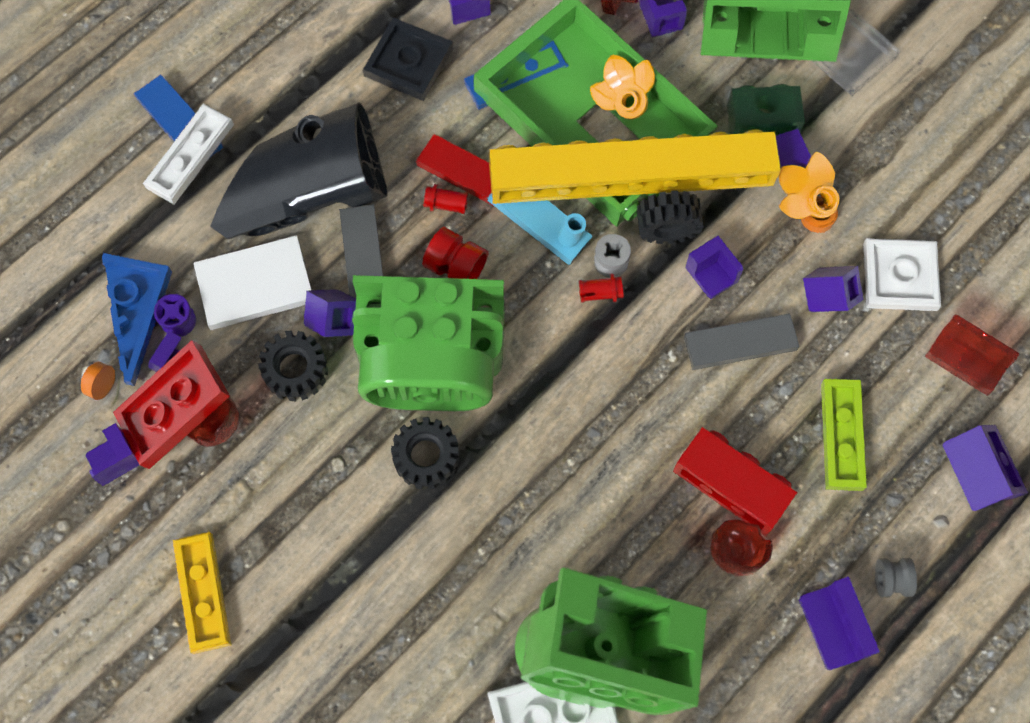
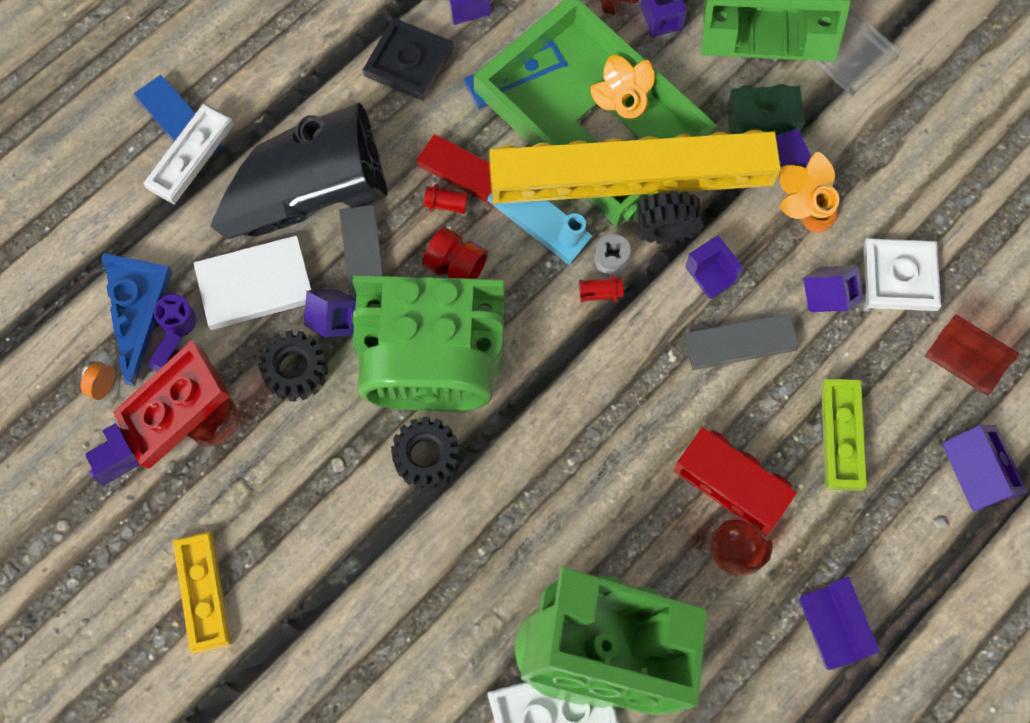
dark grey wheel [875,558,917,598] -> none

